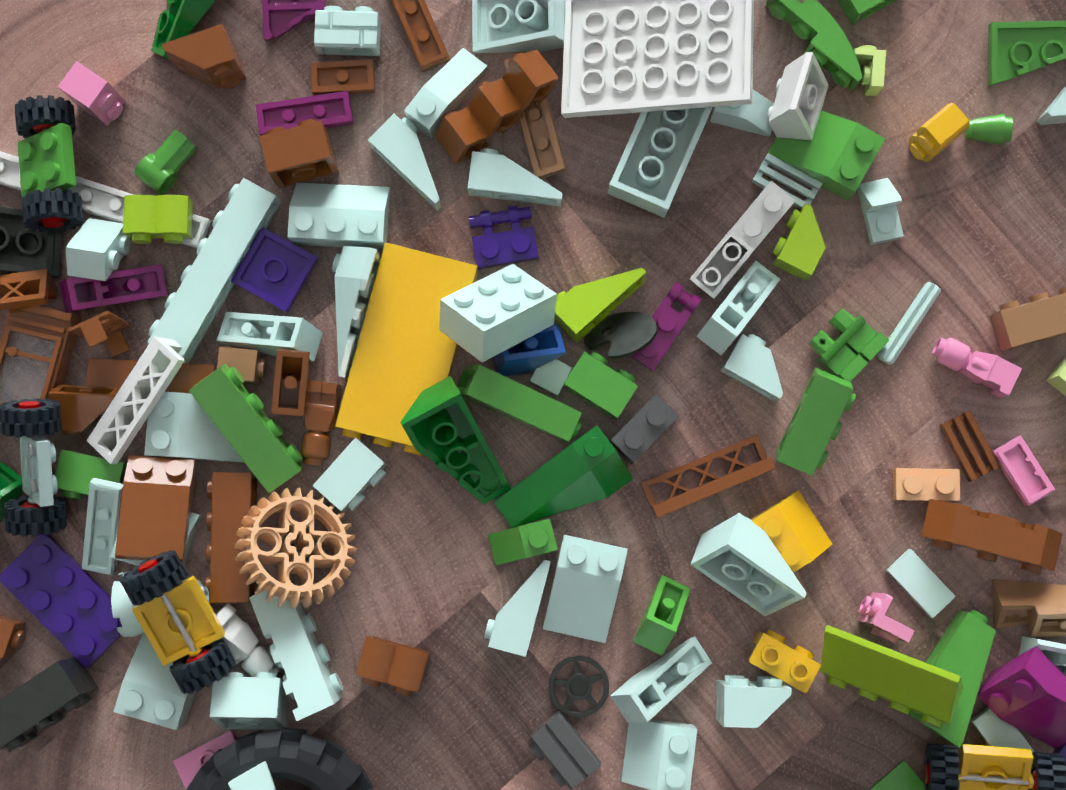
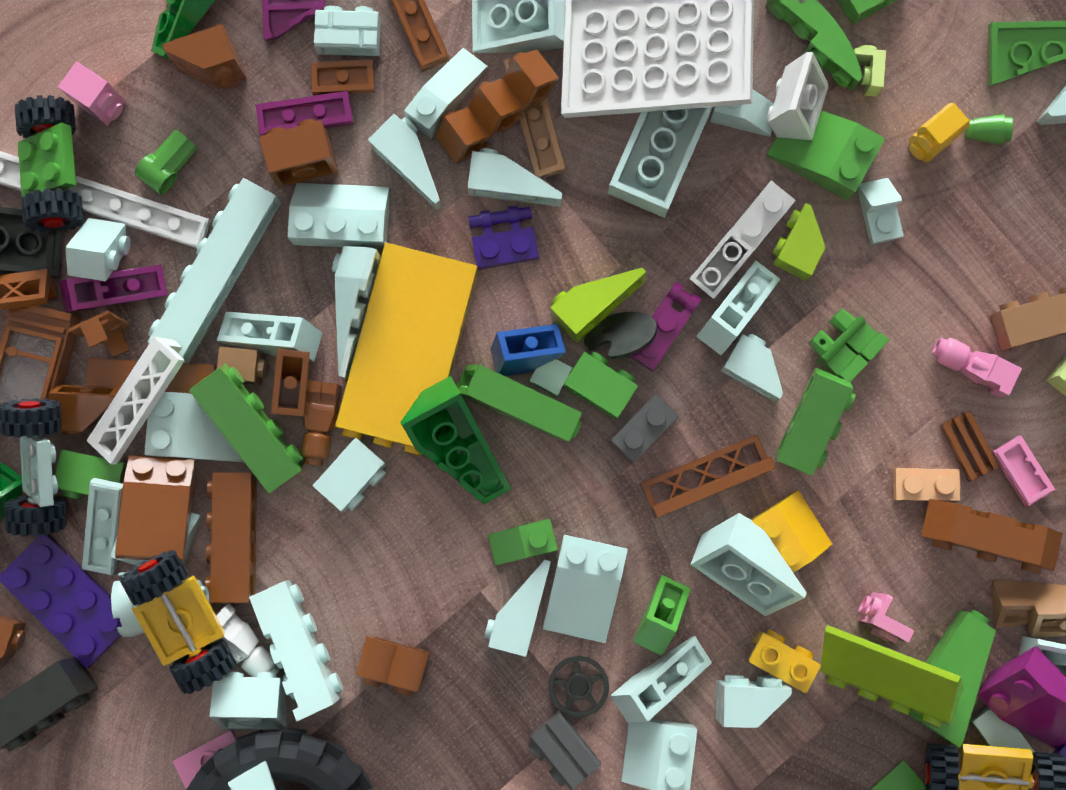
light aqua slope [113,633,196,730] -> none
lime brick [123,195,193,244] -> none
dark purple plate [231,227,319,313] -> none
light nougat gear [234,488,357,609] -> none
light aqua brick [439,264,557,362] -> none
green wedge [494,425,634,528] -> none
light aqua tile [752,153,823,209] -> none
light aqua axle [878,282,941,365] -> none
light aqua tile [886,549,956,618] -> none

